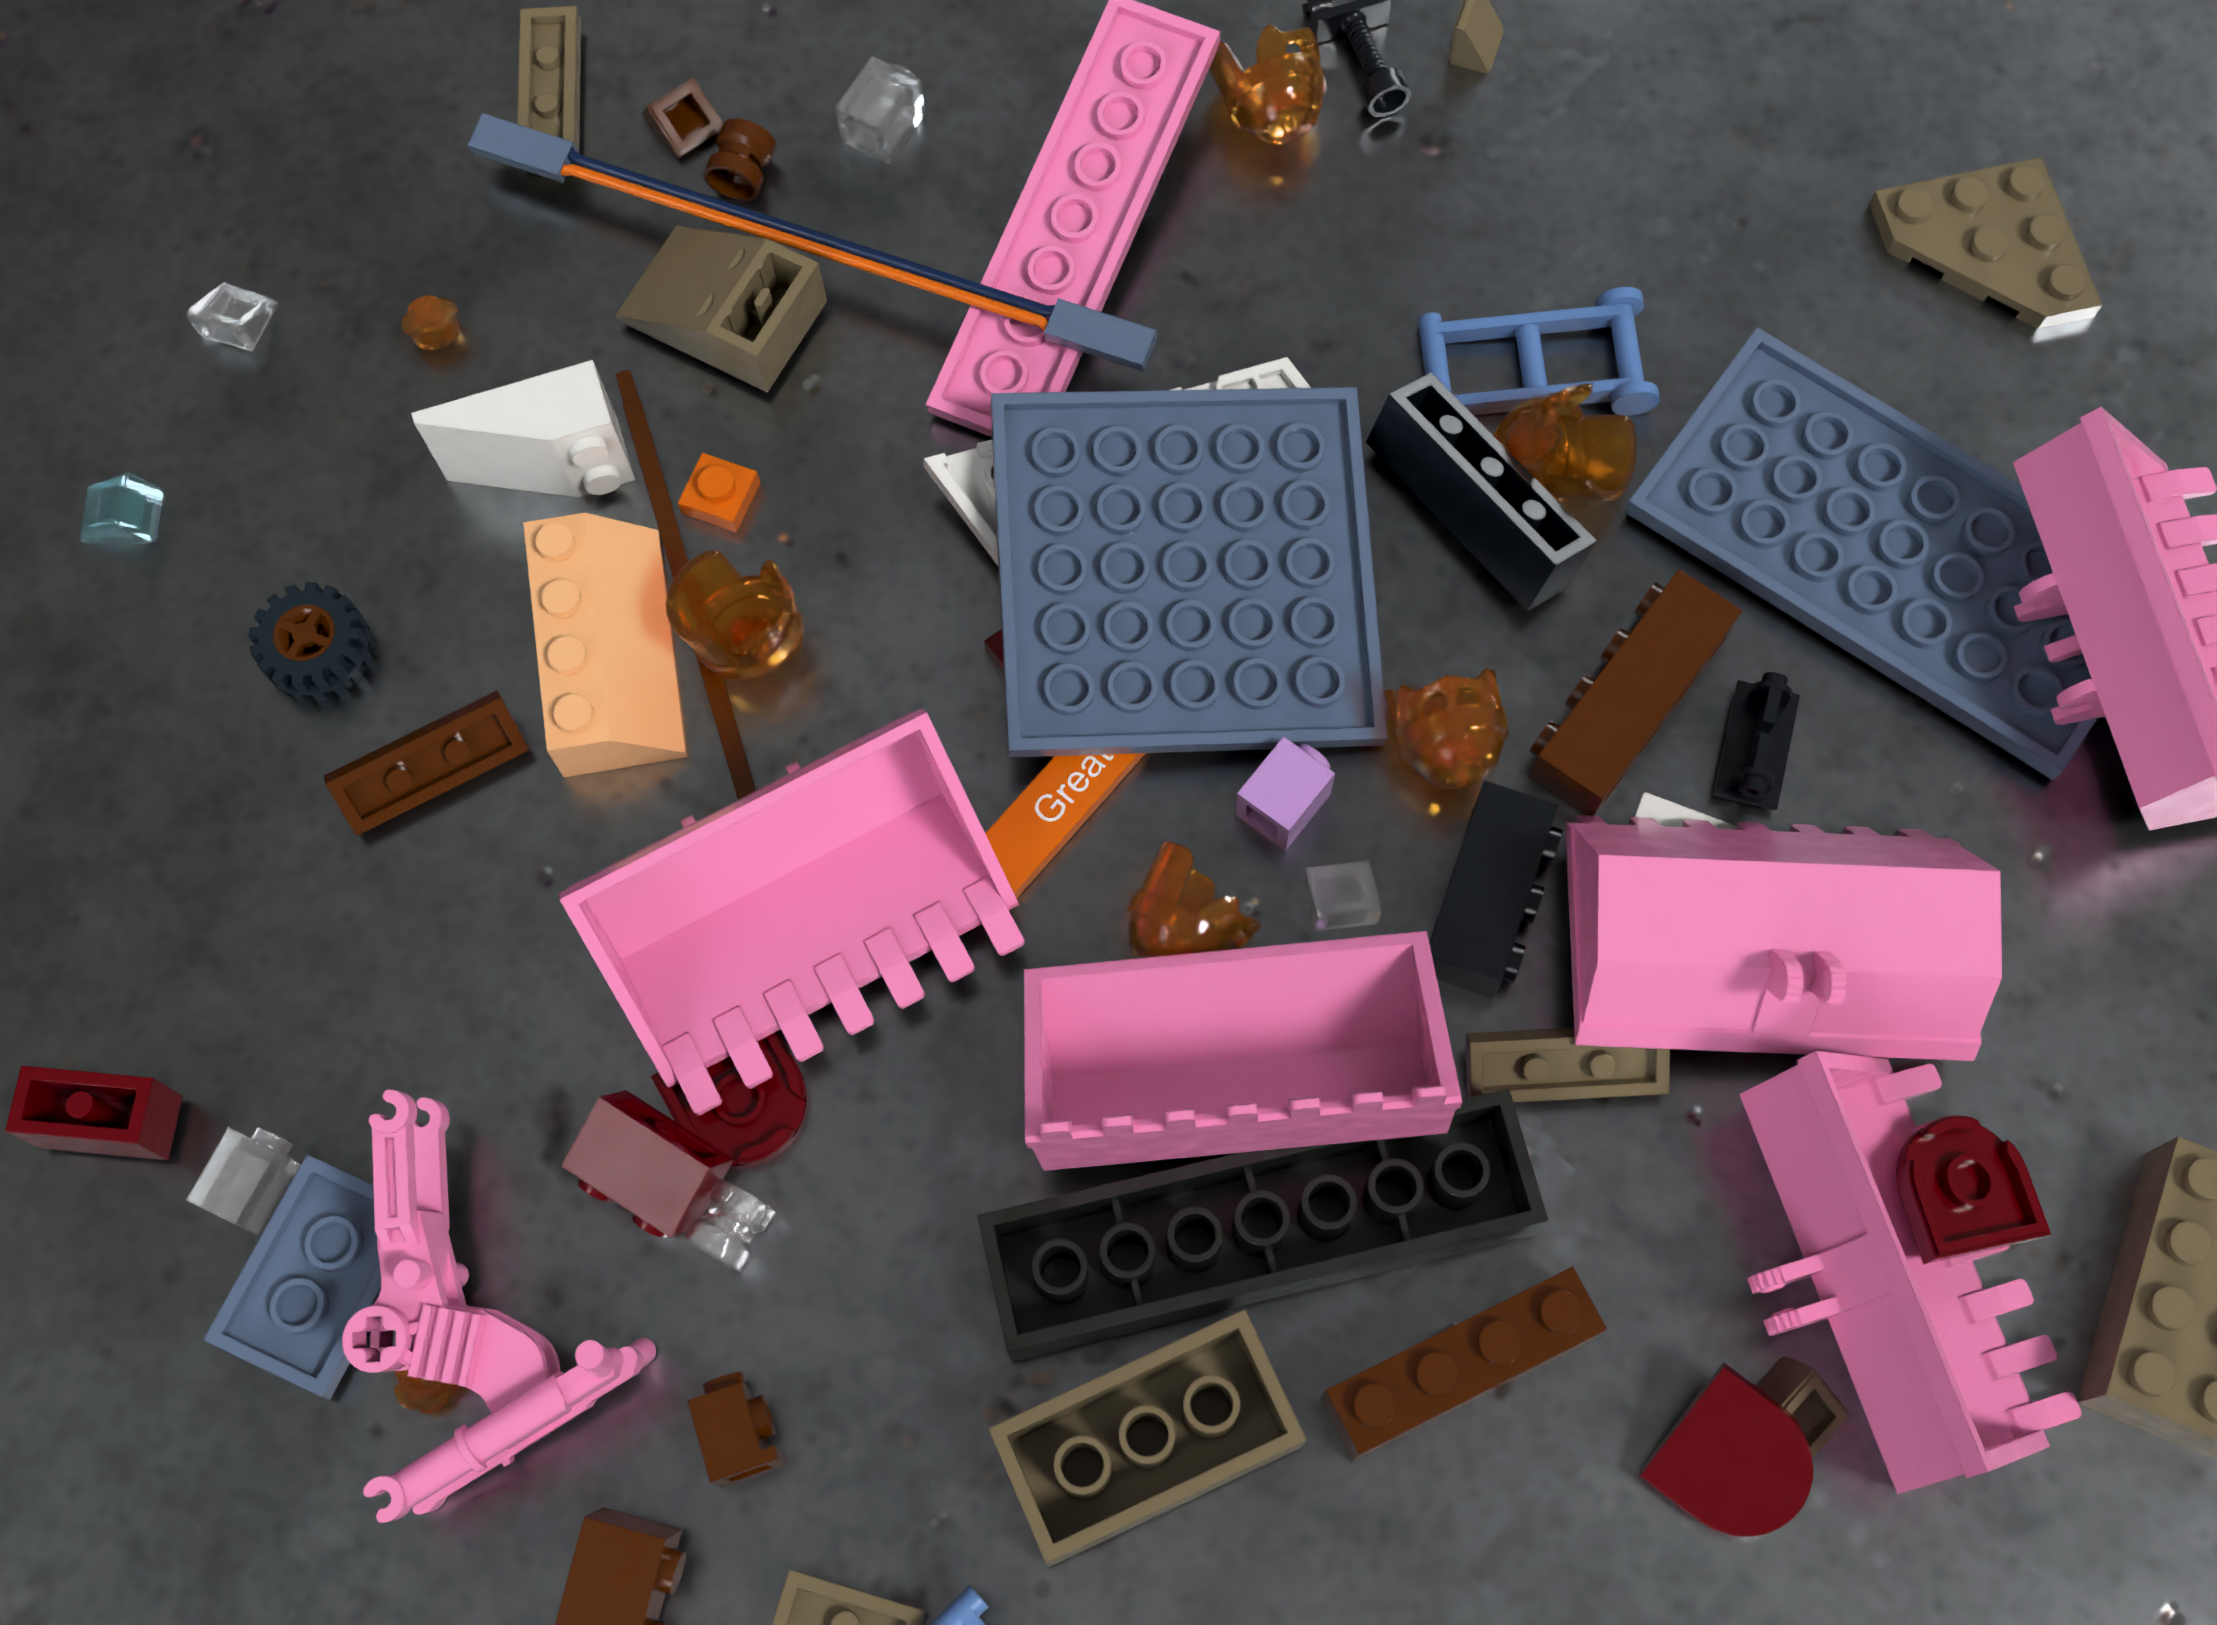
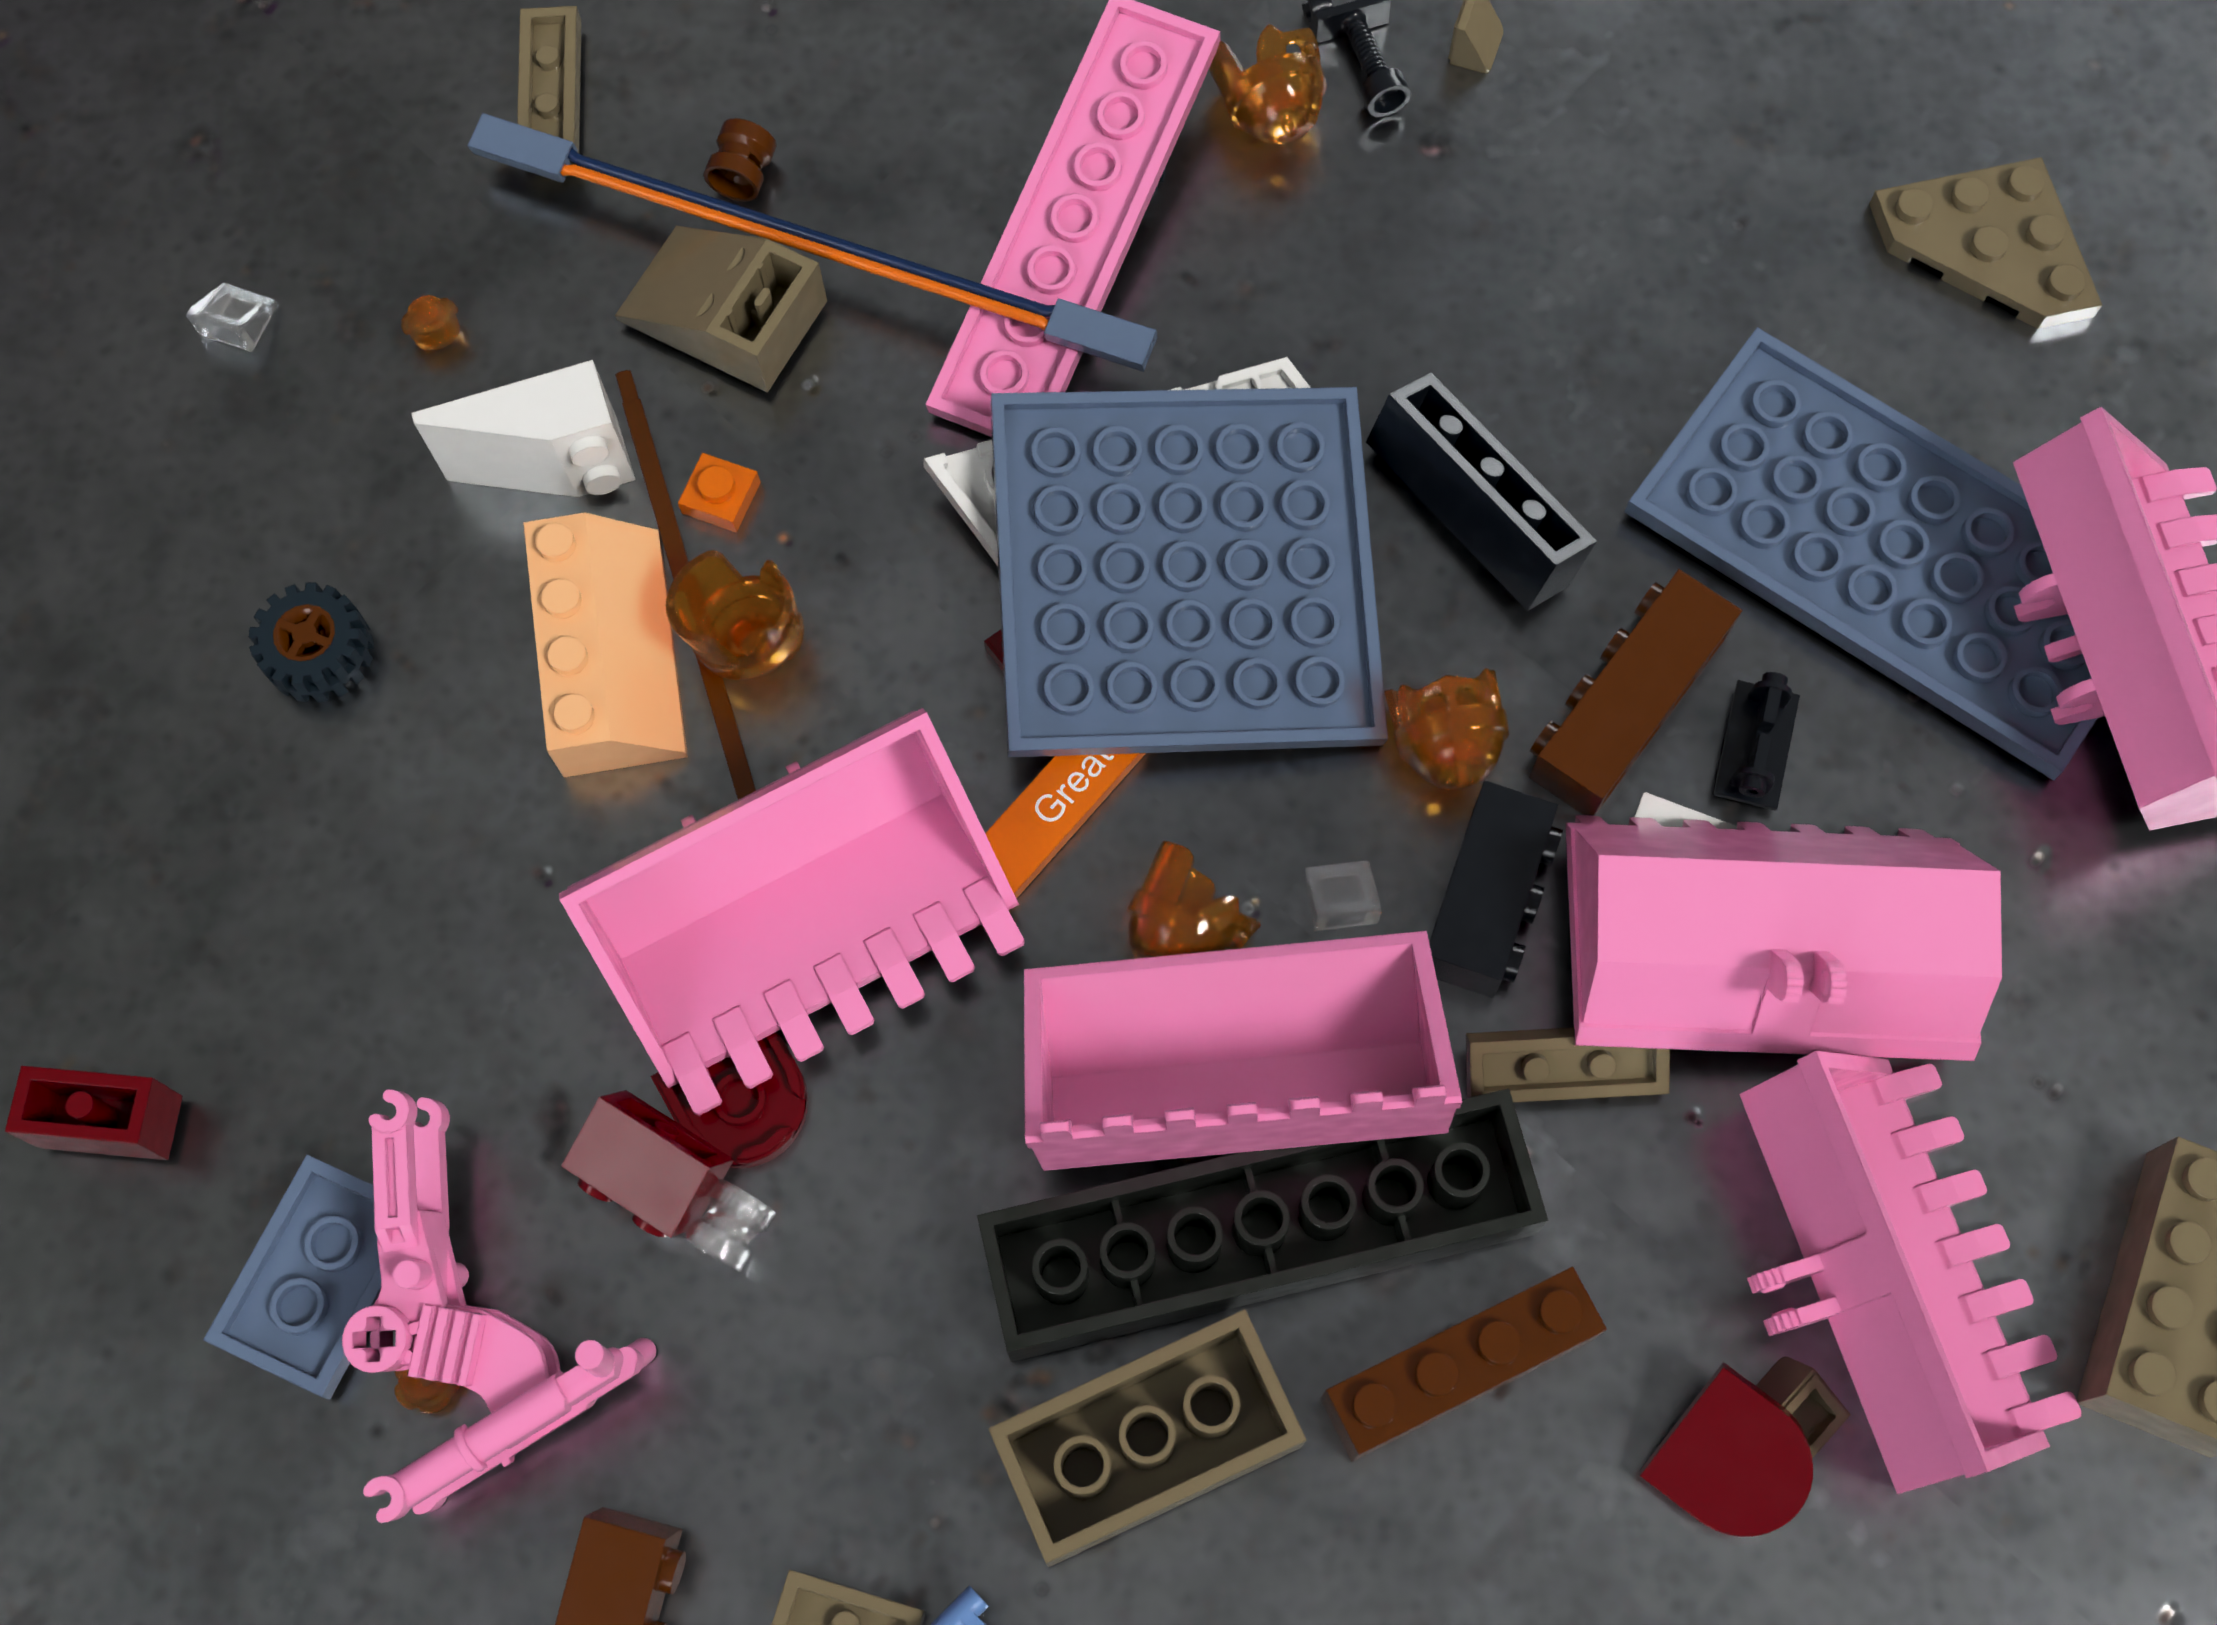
clear light blue slope [80,472,164,544] -> none
clear brick [186,1127,301,1237] -> none
reddish brown plate [324,690,529,836] -> none
reddish brown slope [642,77,723,158] -> none
reddish brown brick [687,1372,787,1488] -> none
clear brick [835,56,926,165] -> none
lavender brick [1235,736,1335,851] -> none
medium blue piece [1418,287,1660,416] -> none
clear orange helmet [1493,383,1636,503] -> none
dark red tile [1896,1115,2051,1264] -> none

